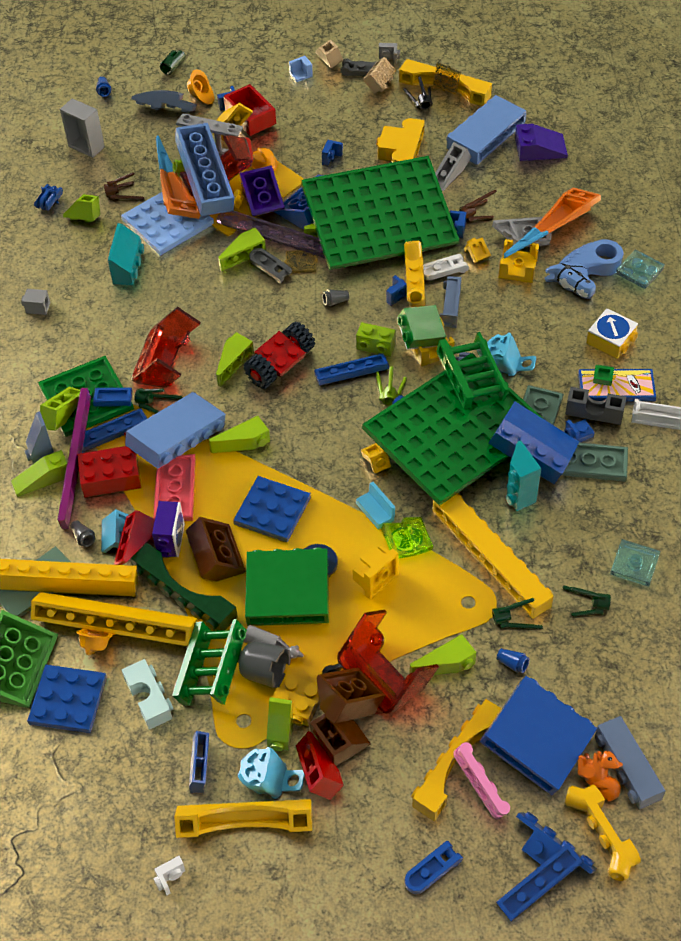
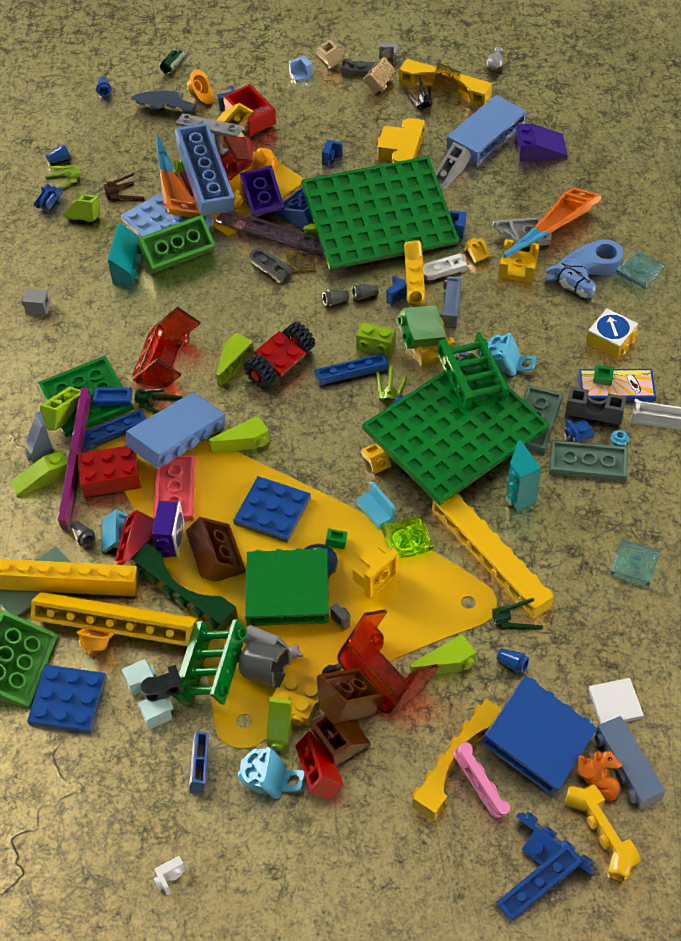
light grey piece [60,98,105,158] -> none
yellow arch [174,799,312,838] -> none
lime slope [218,228,266,271] -> none
blue plate [405,841,463,894] -> none
reddish brown plant [459,190,497,222] -> none
blue slope [489,401,580,484] -> none
dark green plant [562,585,611,617] -> none
none -> lime plant [44,165,80,188]
none -> blue cone [45,145,70,164]
none -> bright green brick [138,215,216,275]
none -> black leg [141,665,184,702]
none -> green plate [325,528,347,549]
none -> dark grey plate [330,603,351,631]
none -> dark grey cone [352,283,379,300]
none -> light grey piece [486,47,504,69]
none -> white tile [588,678,644,724]
none -> medium azure plate [611,430,629,447]

